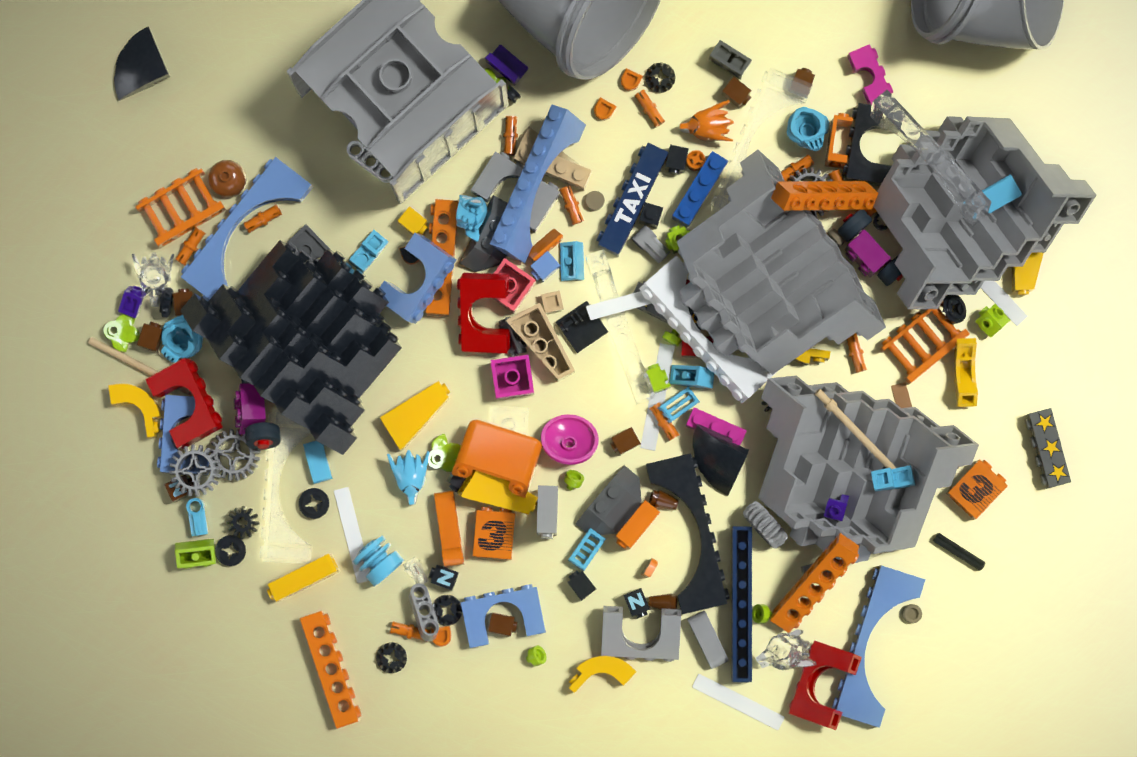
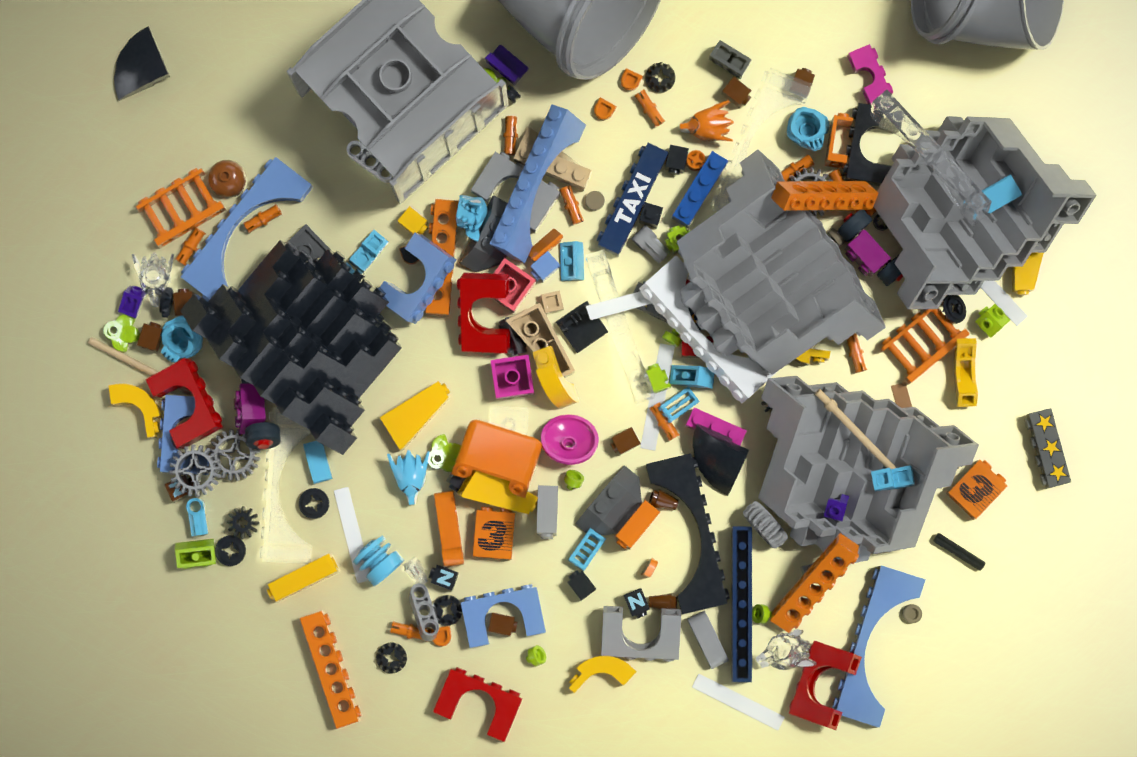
none -> red arch [433,667,523,742]
none -> yellow arch [532,346,579,408]

